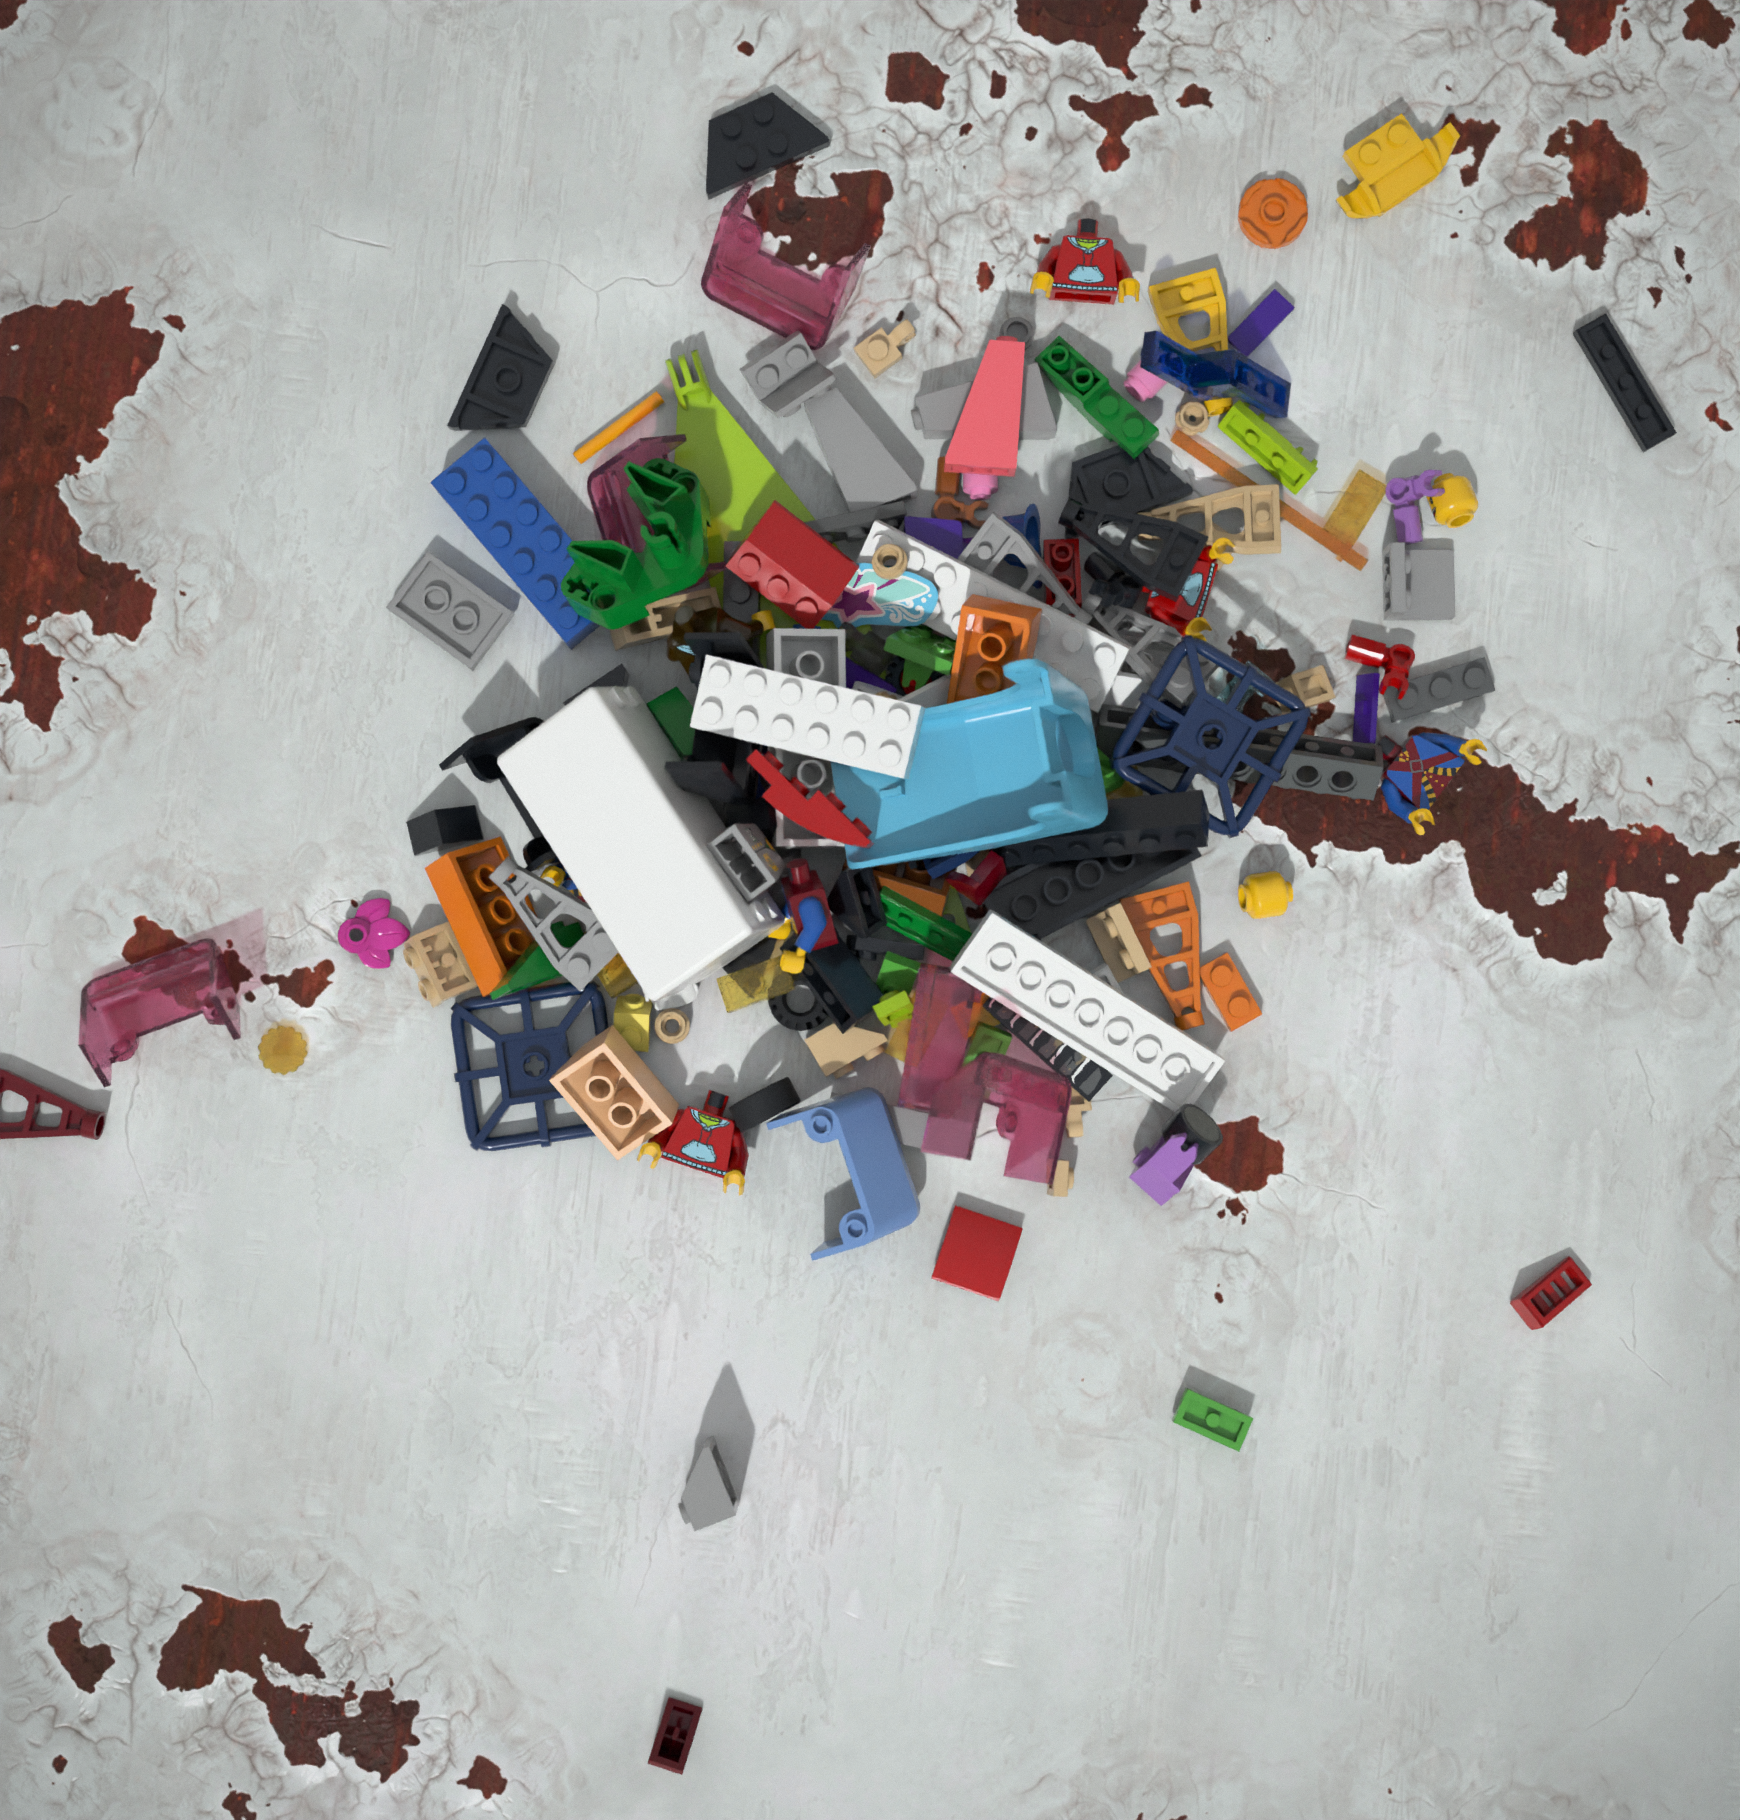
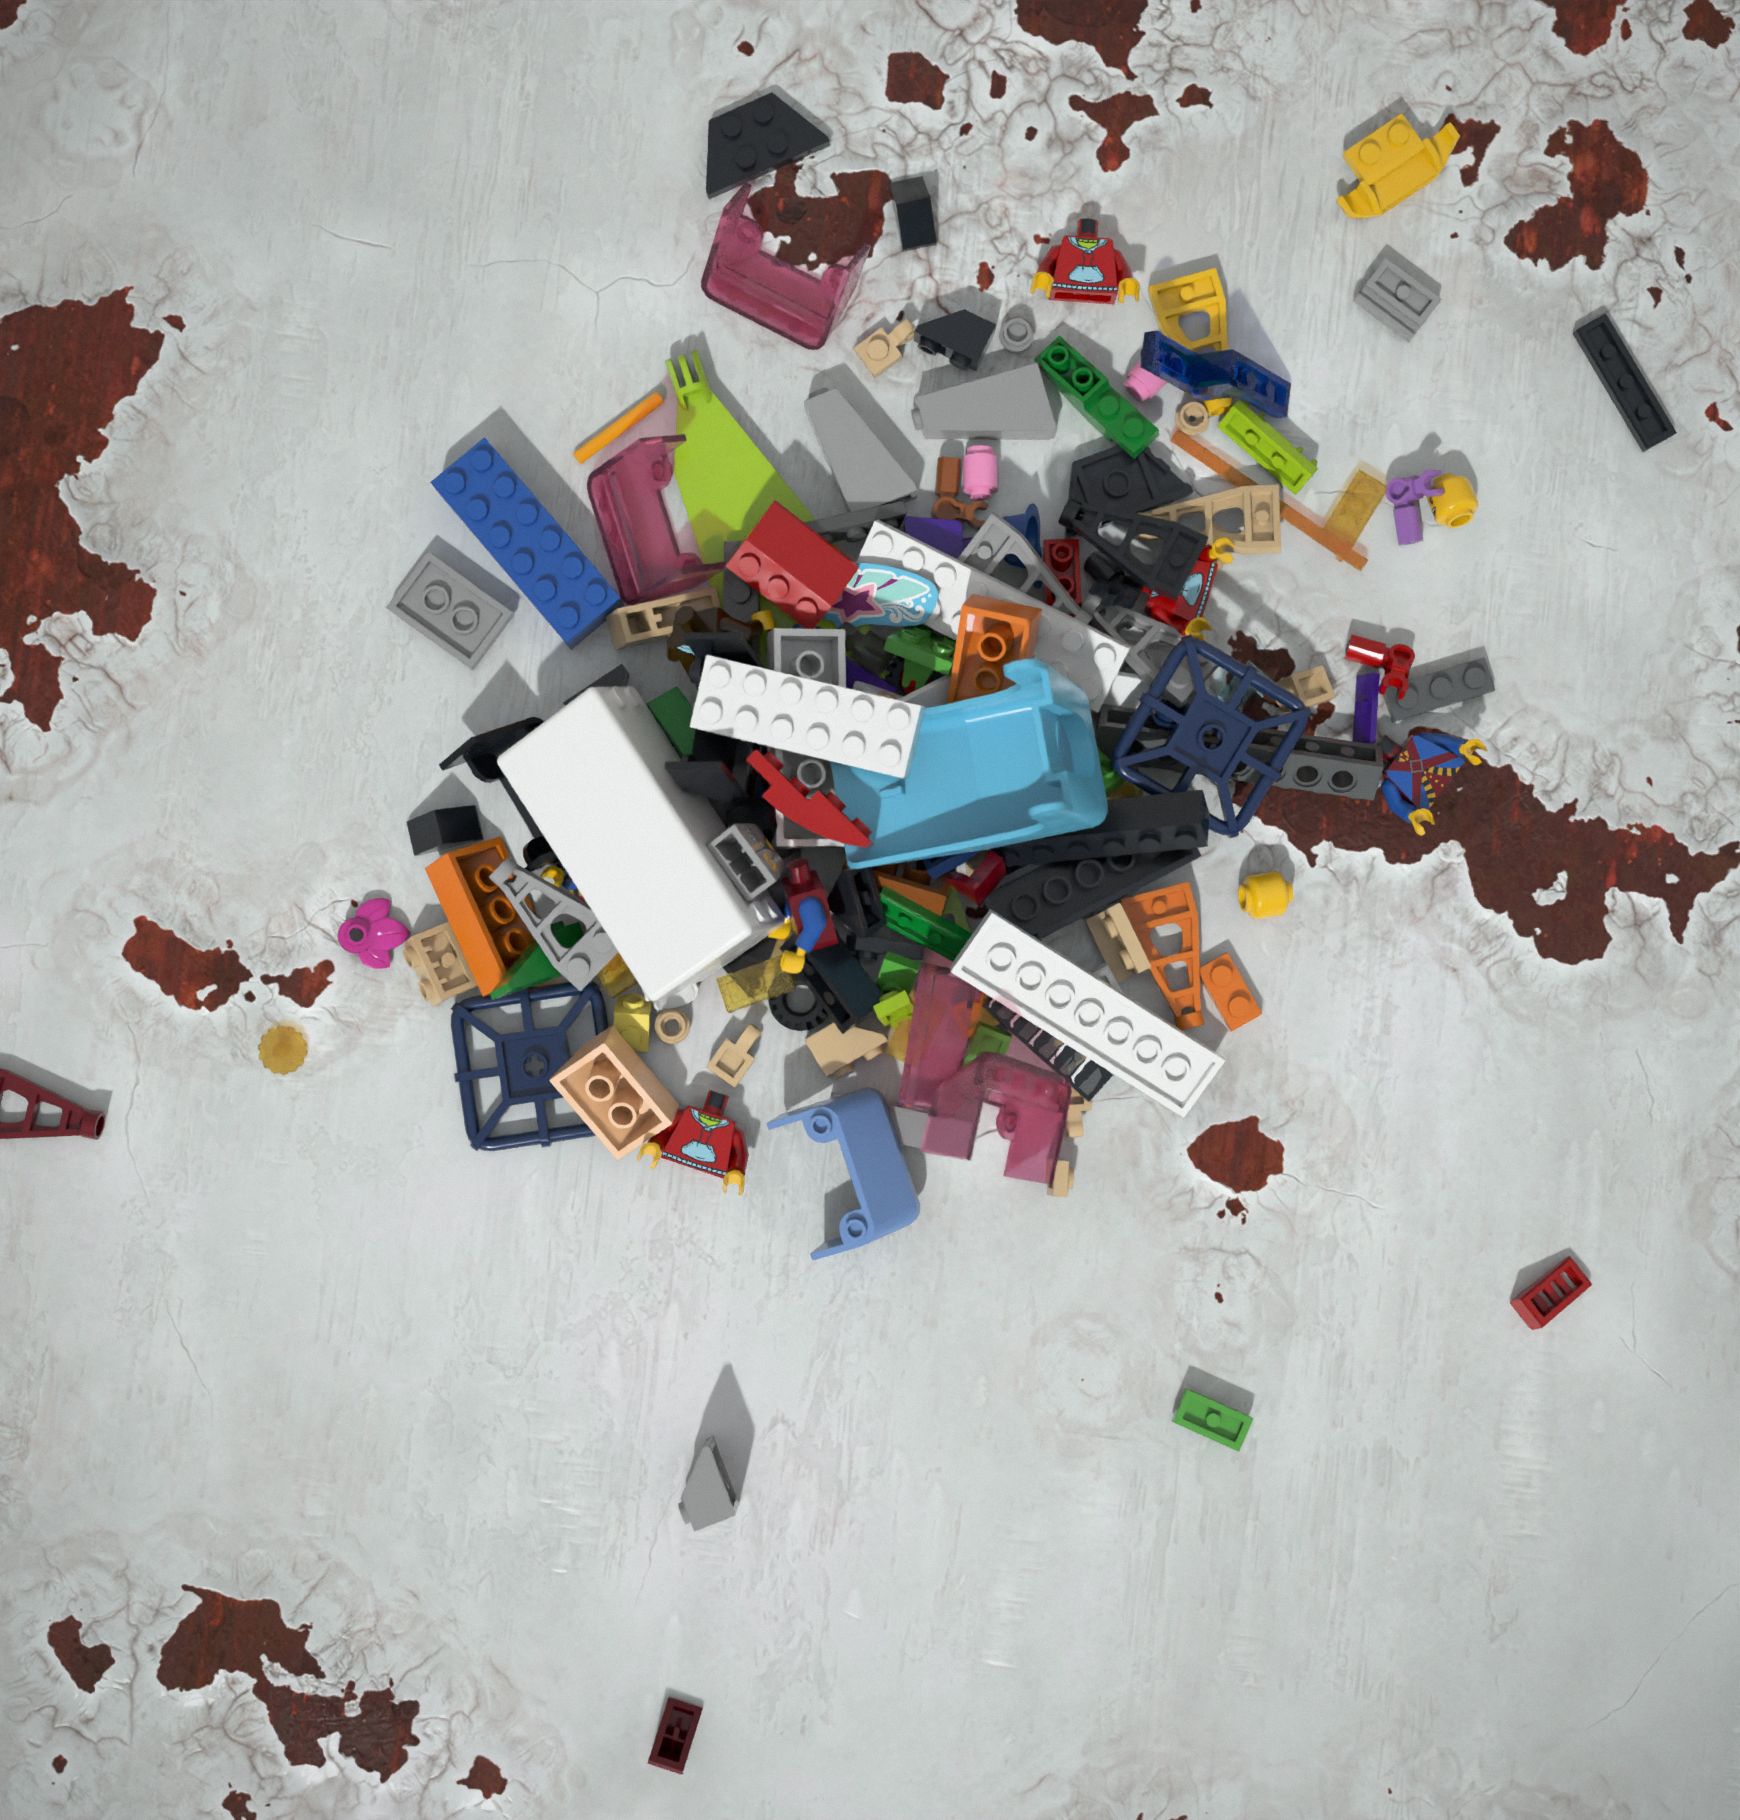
clear pink windscreen [78,938,241,1088] -> none
black wing [447,304,555,431] -> none
green piece [561,458,711,630] -> none
black tyre [729,1077,801,1133] -> none
light grey bracket [739,330,837,418] -> none
tan plate [872,544,908,580] -> none
red slope [931,1205,1023,1302] -> none
coral slope [944,336,1025,477] -> none
medium lavender piece [1129,1103,1223,1206] -> none
dark purple piece [1227,289,1295,358] -> none
orange tile [1238,178,1308,249] -> none
light grey bracket [1382,542,1455,621] -> none
none -> tan plate [706,1024,763,1088]
none -> black slope [889,176,937,252]
none -> black slope [914,309,996,371]
none -> light grey plate [1353,258,1442,342]

